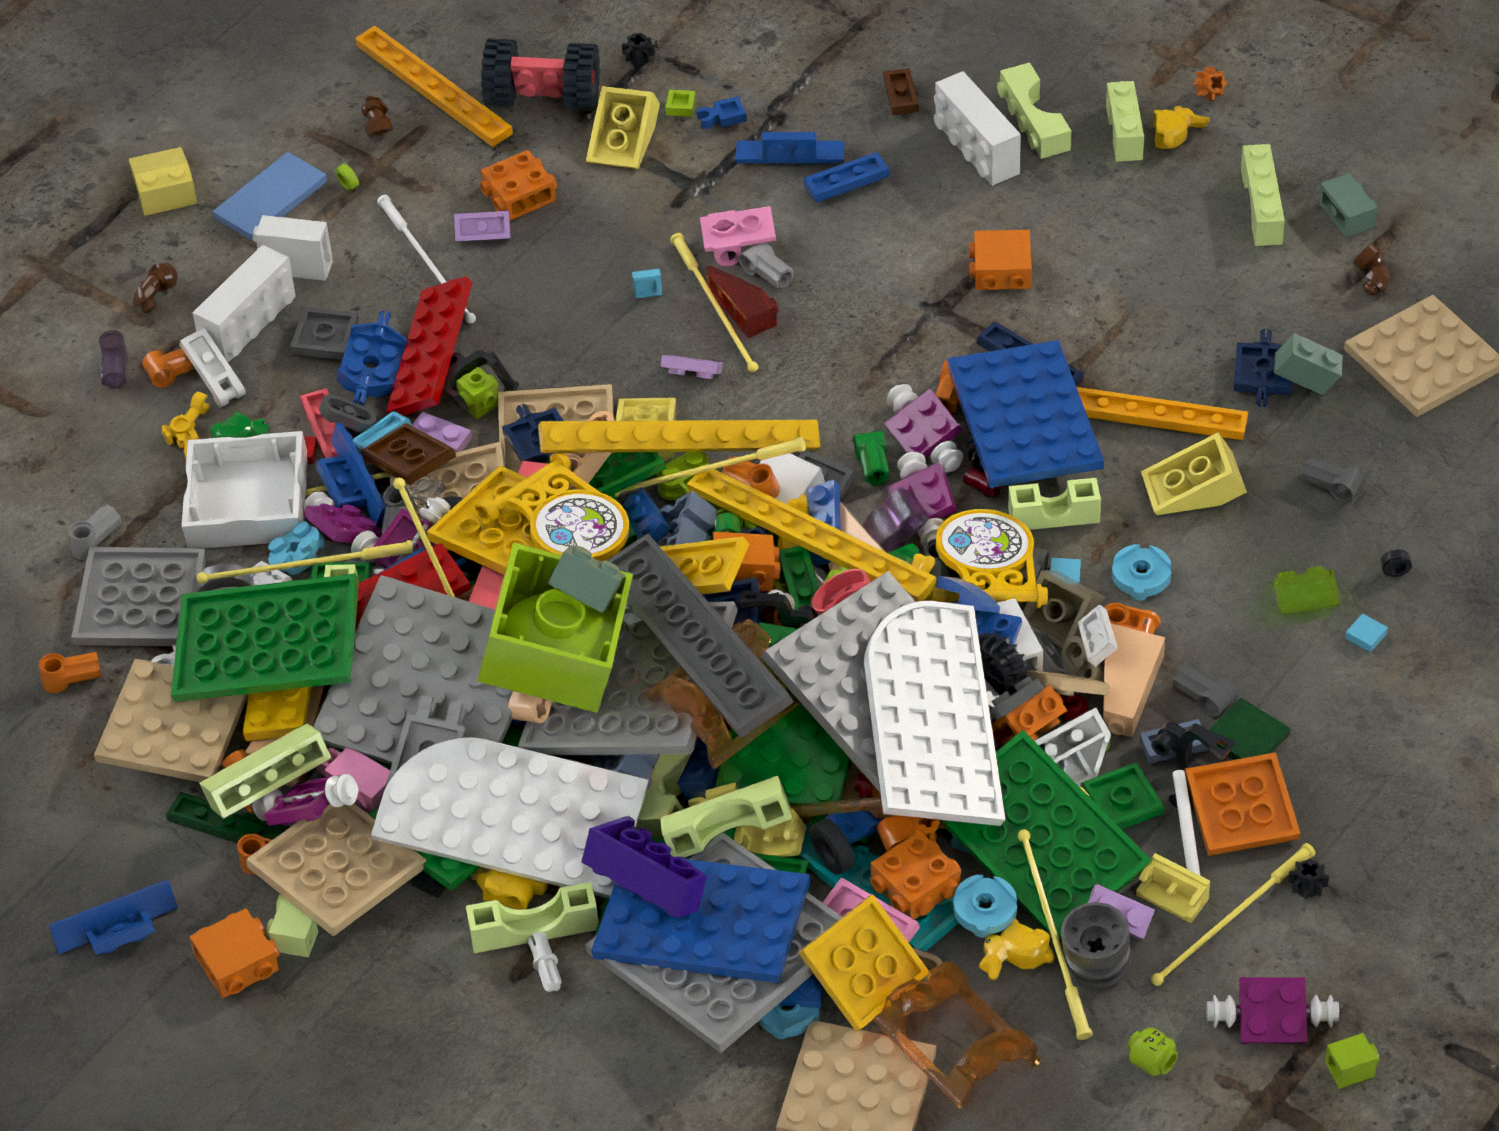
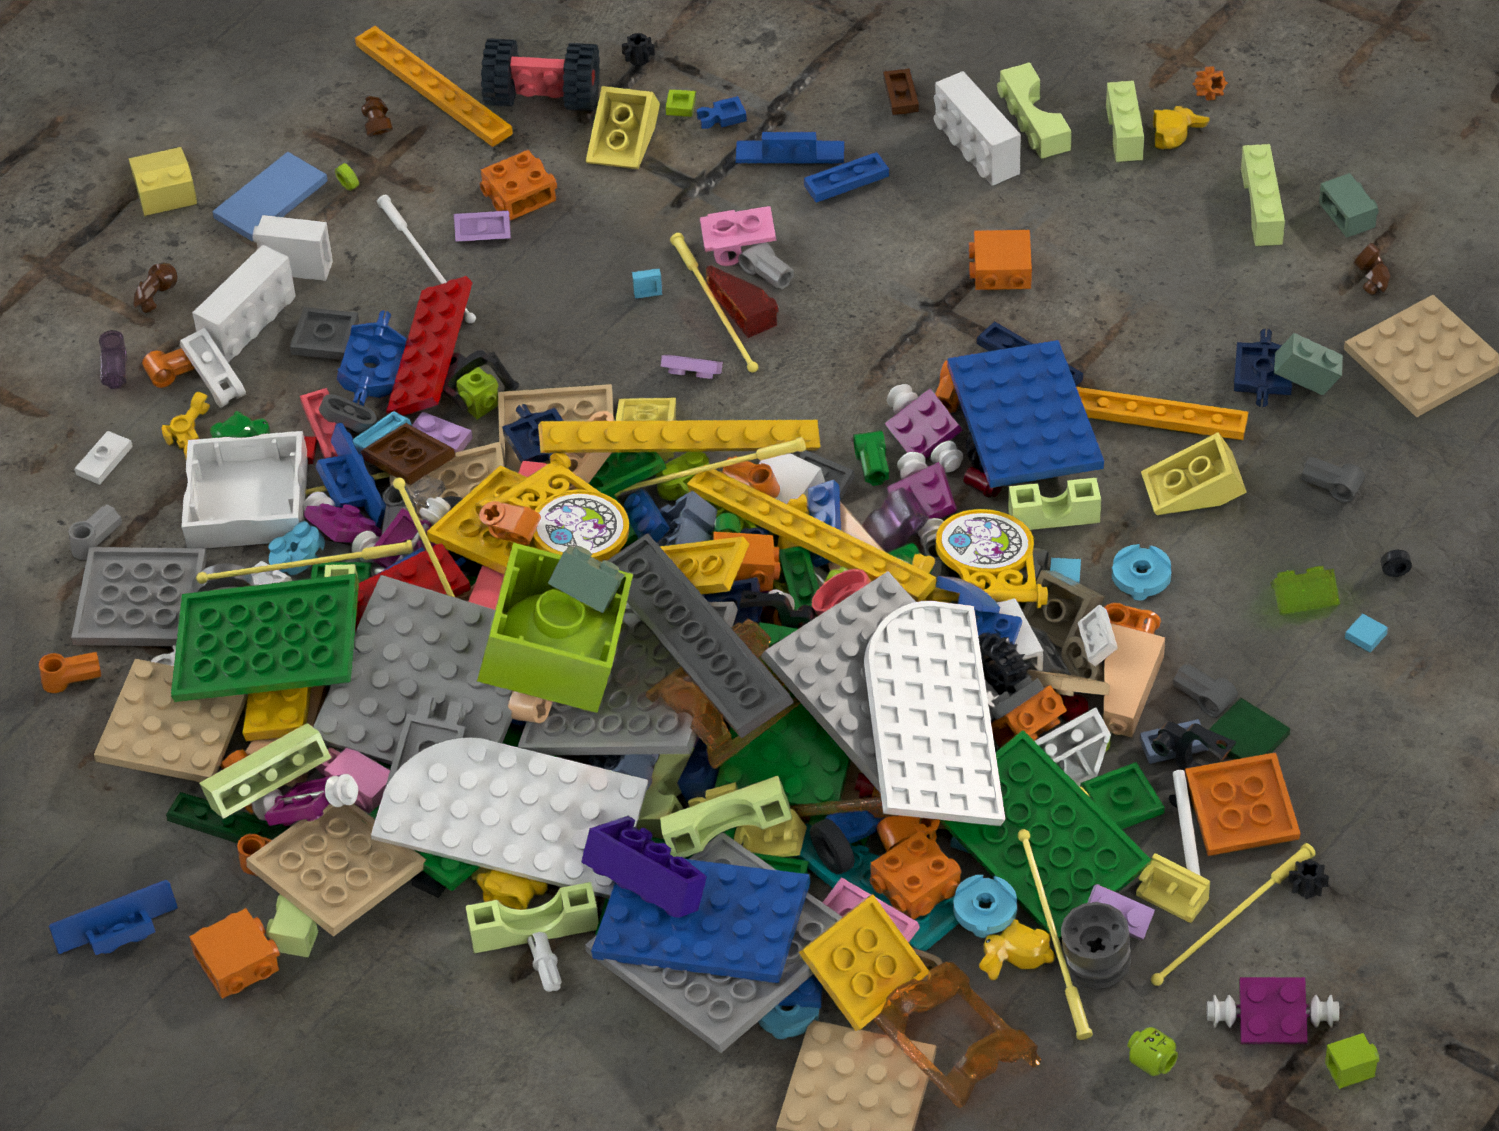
none -> white plate [75,431,132,485]
none -> orange piece [479,501,541,546]

